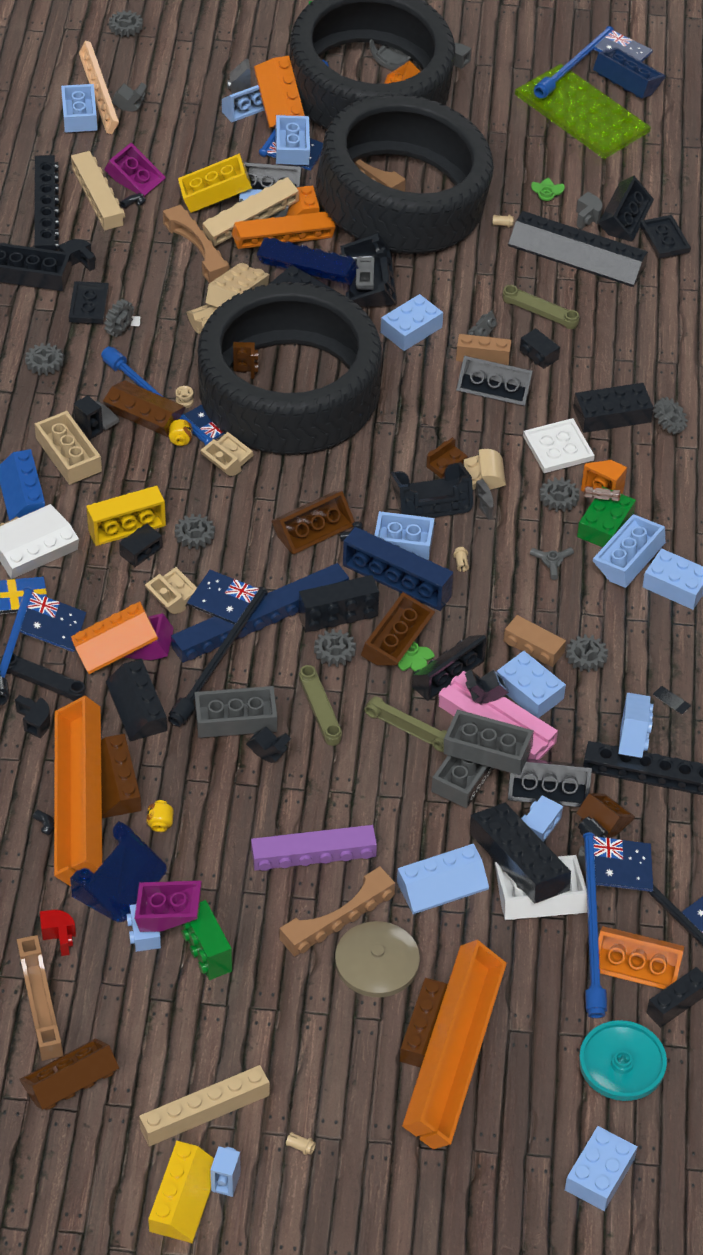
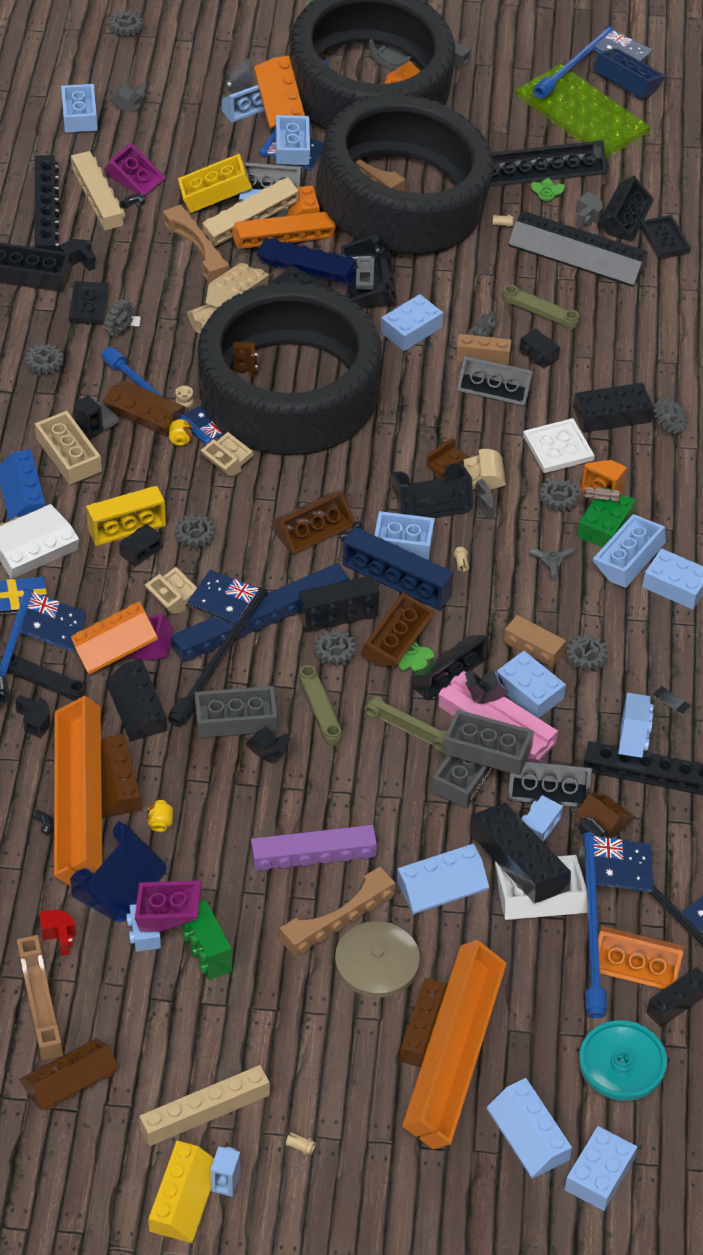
light nougat plate [79,41,119,134] -> none
none -> light blue slope [487,1078,572,1179]
none -> black slope [490,140,607,186]

